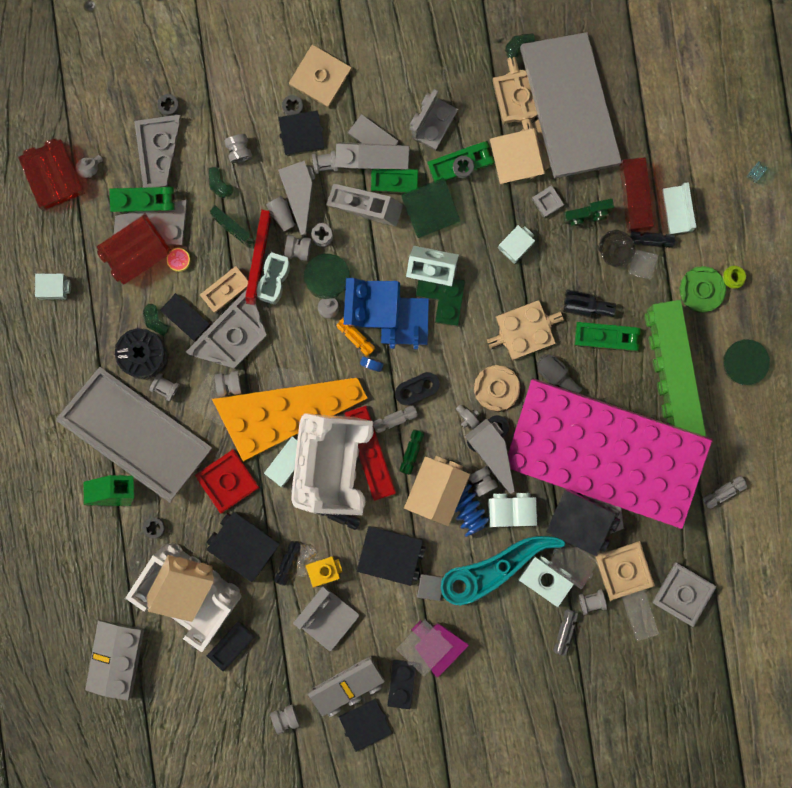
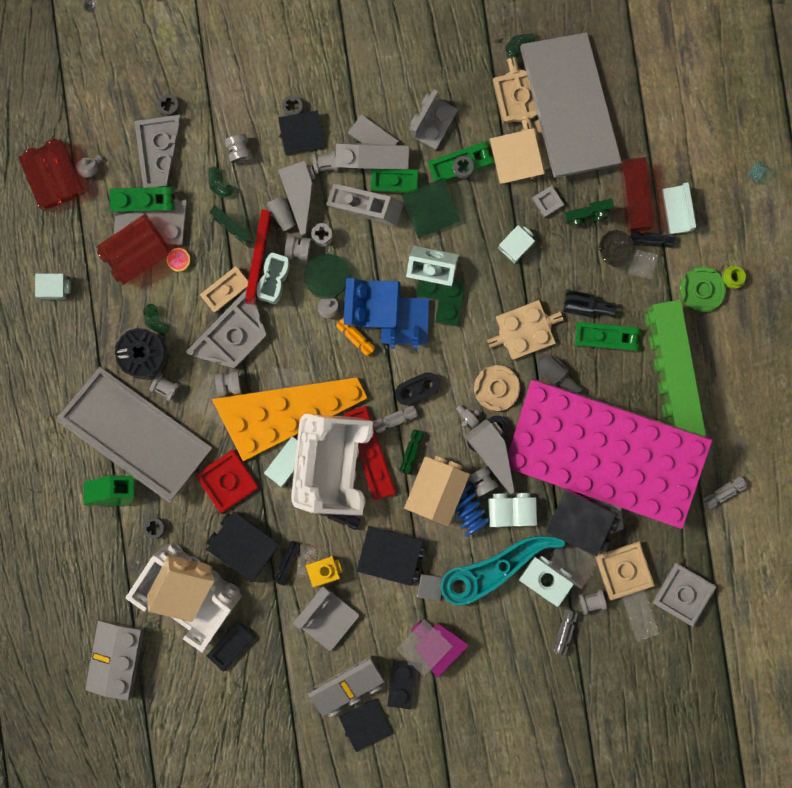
black tile [160,293,210,342] -> none
light grey wheel [270,705,300,735] -> none
tan plate [289,45,352,108] -> none
blue tile [360,356,384,372] -> none
clear green tile [723,339,770,385] -> none

